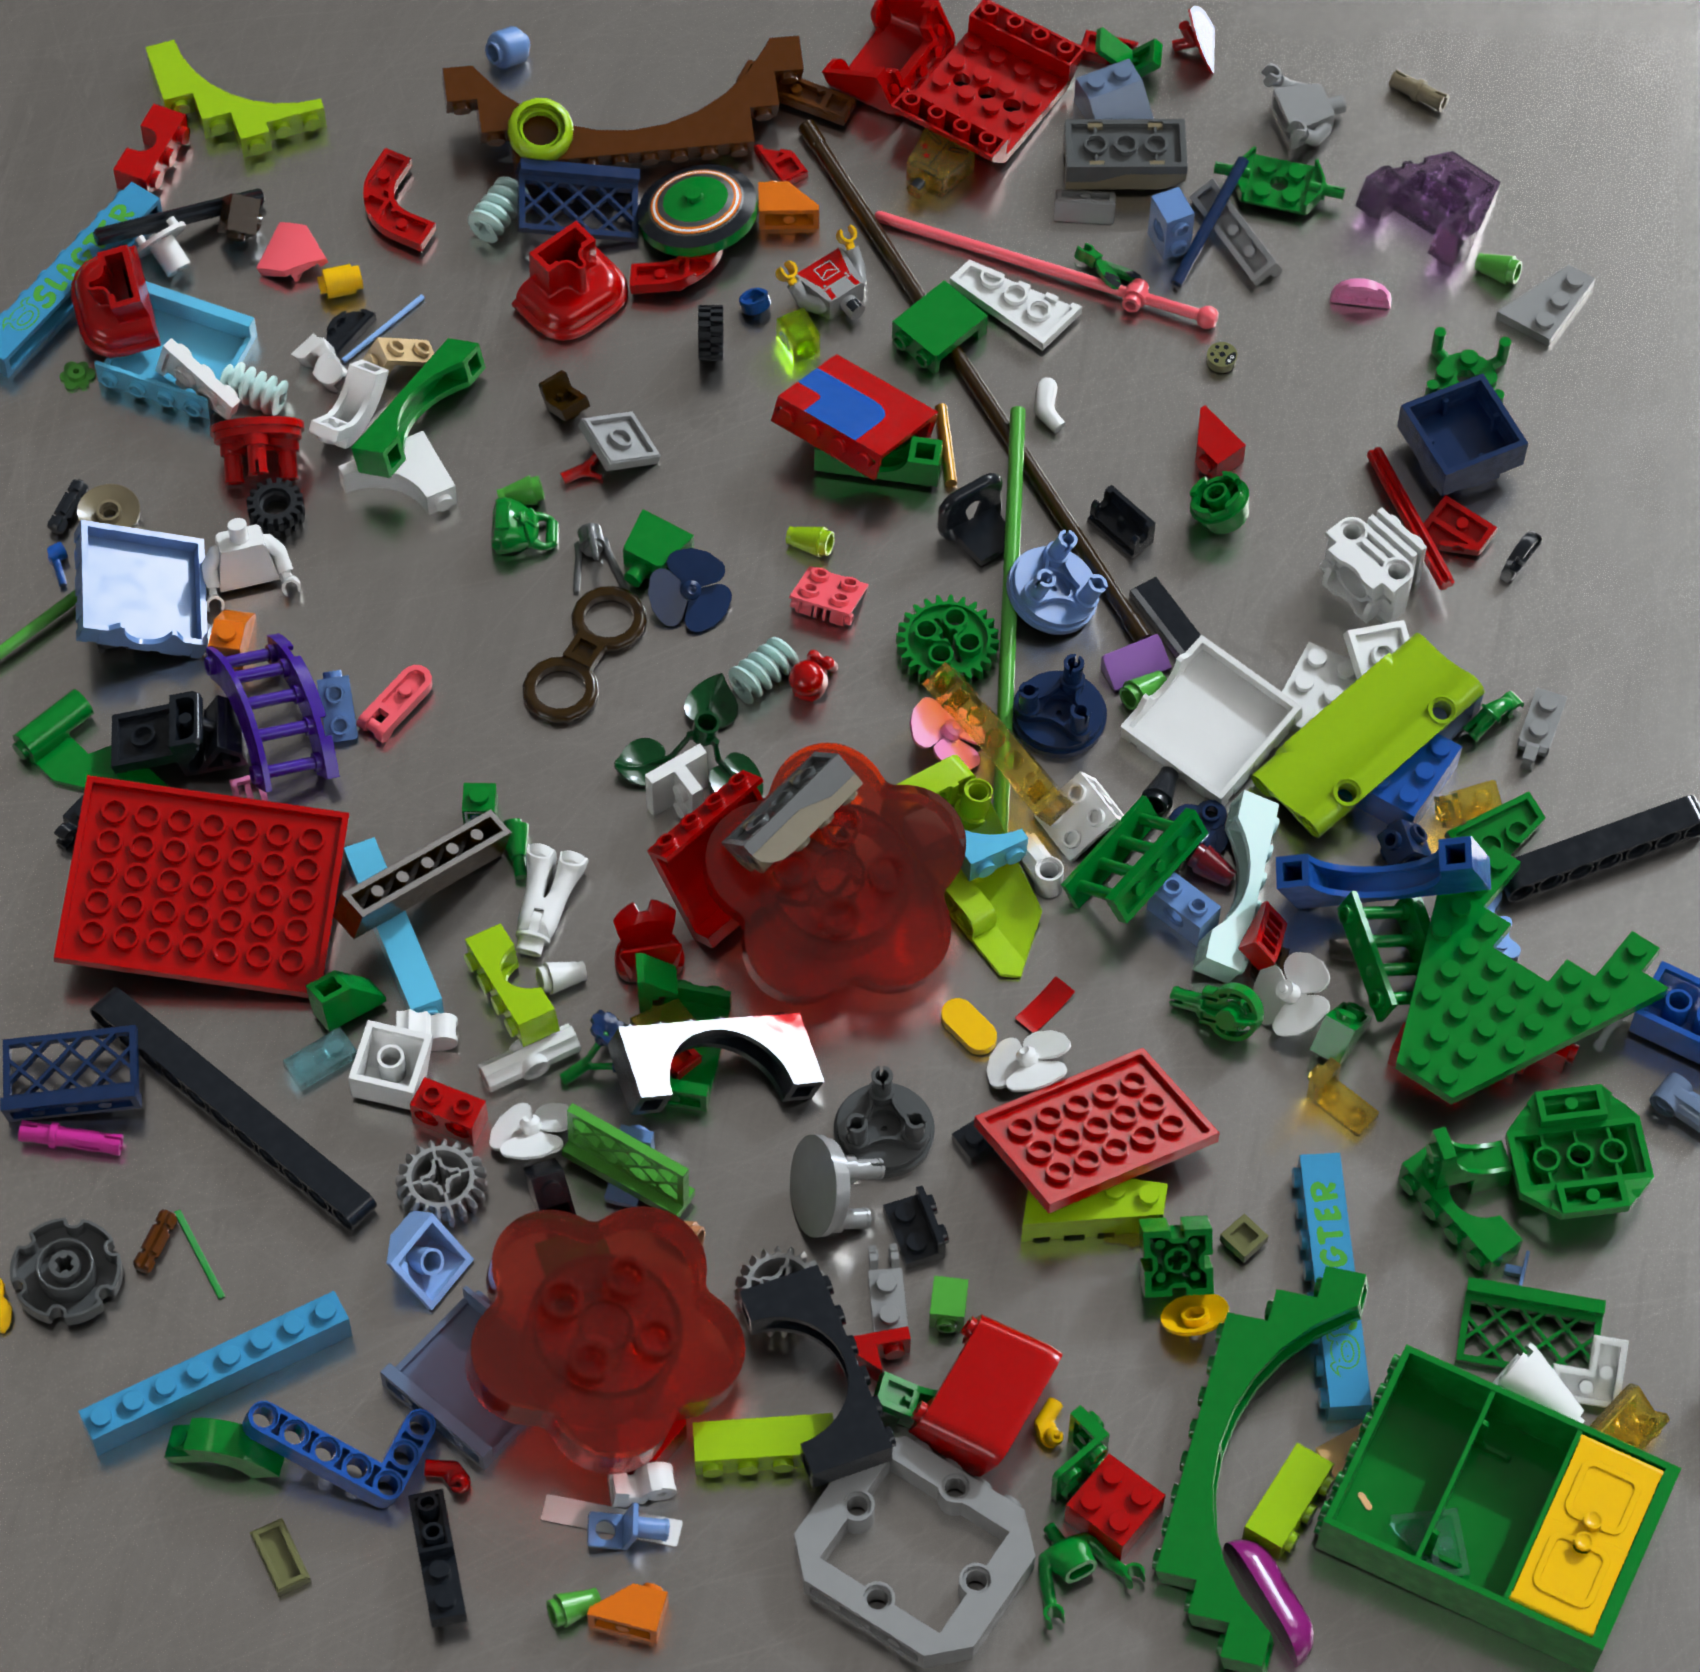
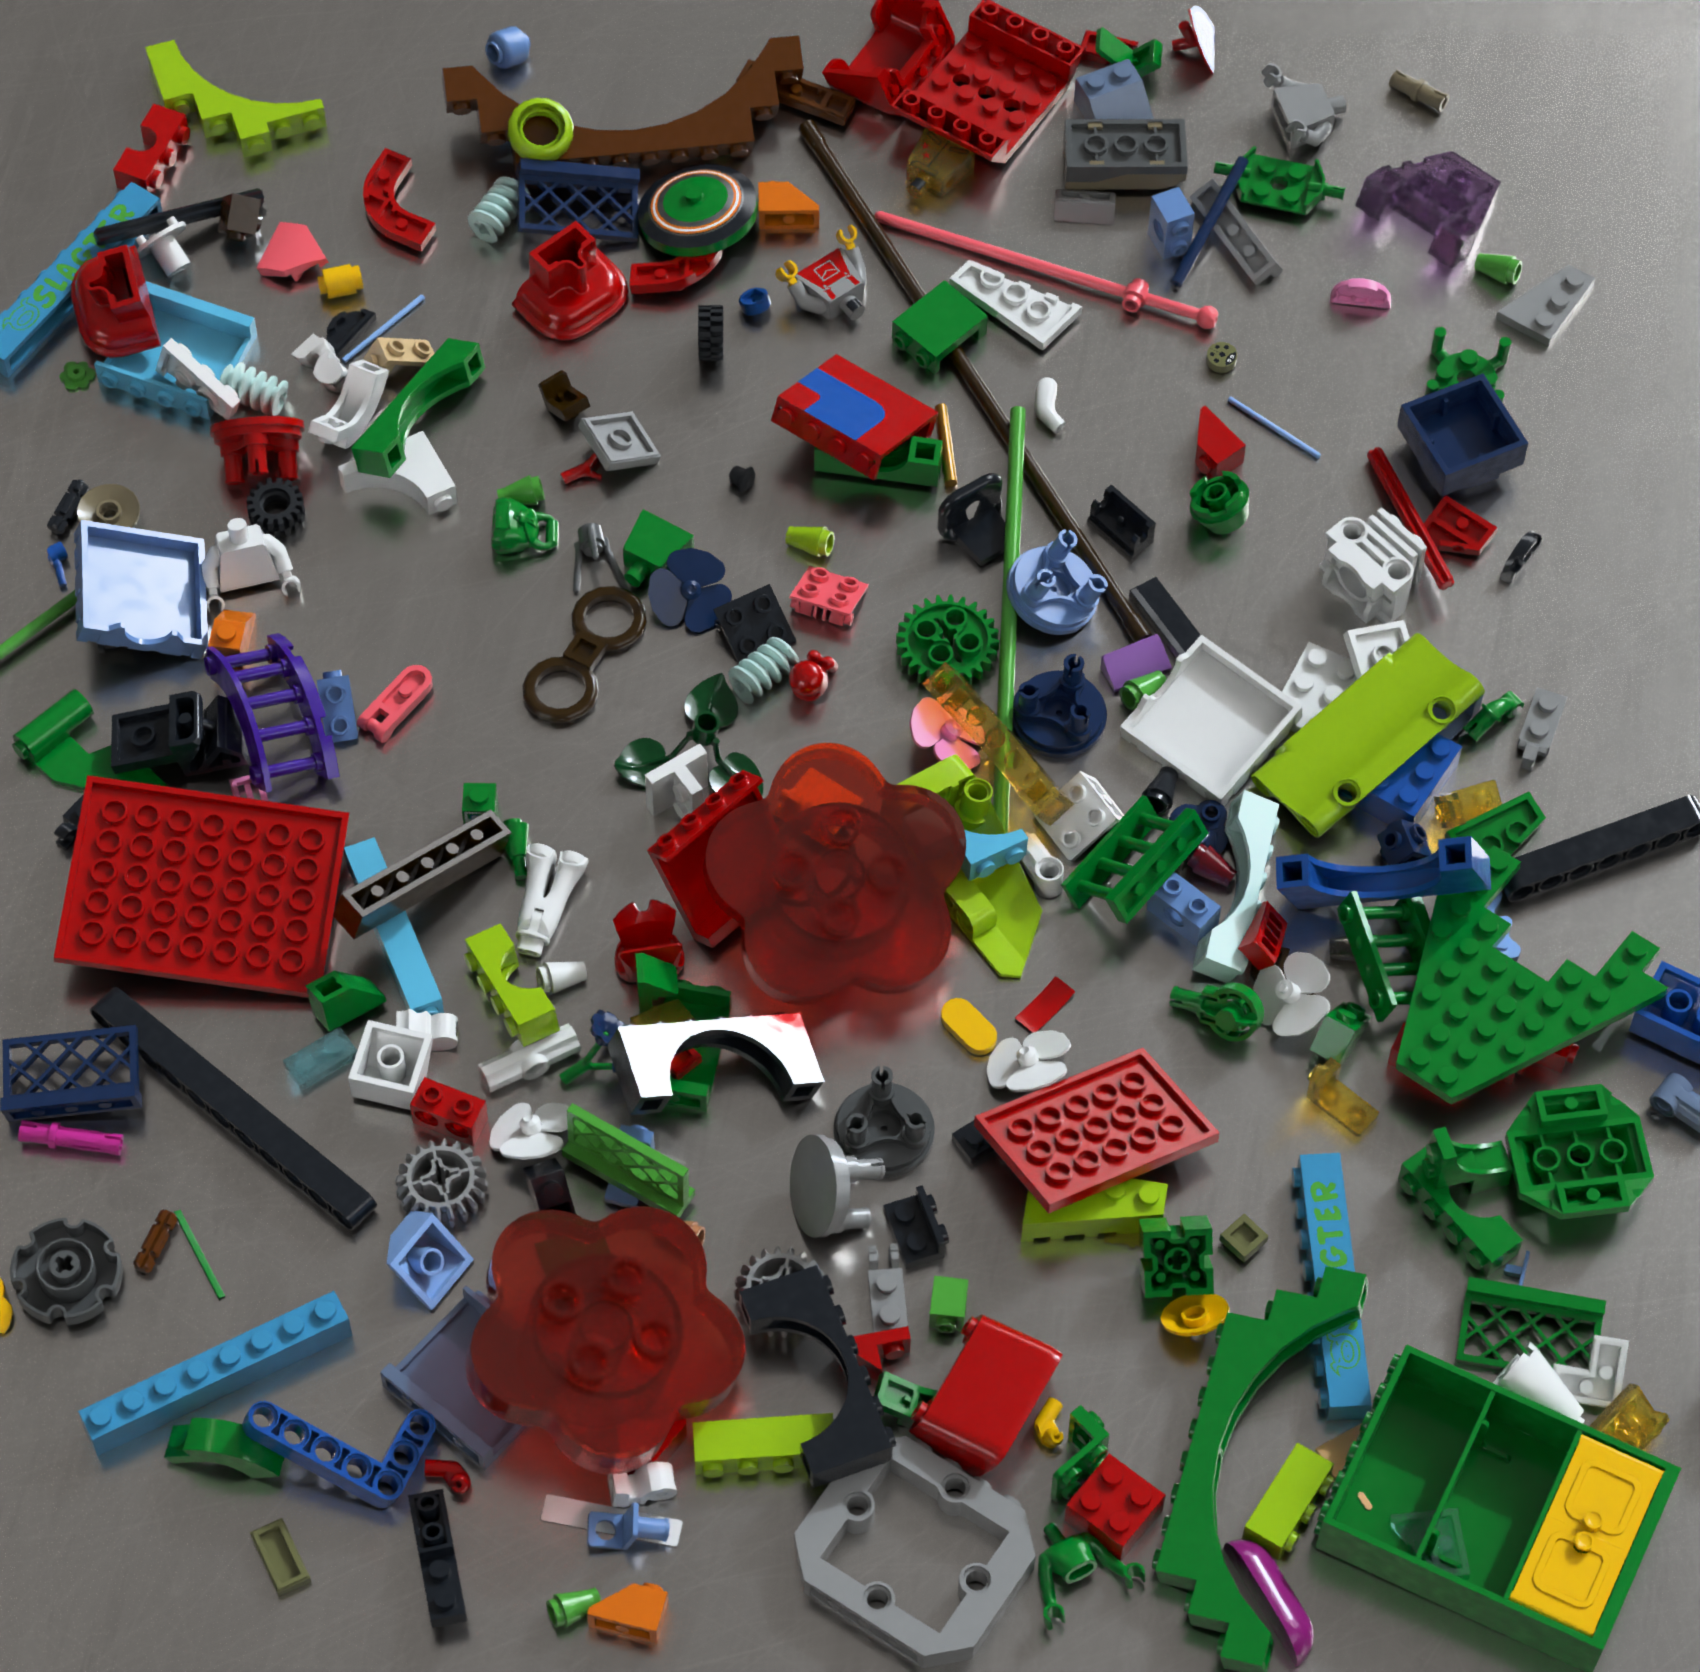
dark grey piece [721,752,863,874] -> none
red tile [754,144,808,185] -> none
clear neon green brick [776,307,820,363] -> none
green piece [1074,242,1141,289] -> none
none -> black hinge [713,584,796,664]
none -> black piece [729,465,755,493]
none -> light blue axle [1227,396,1321,459]

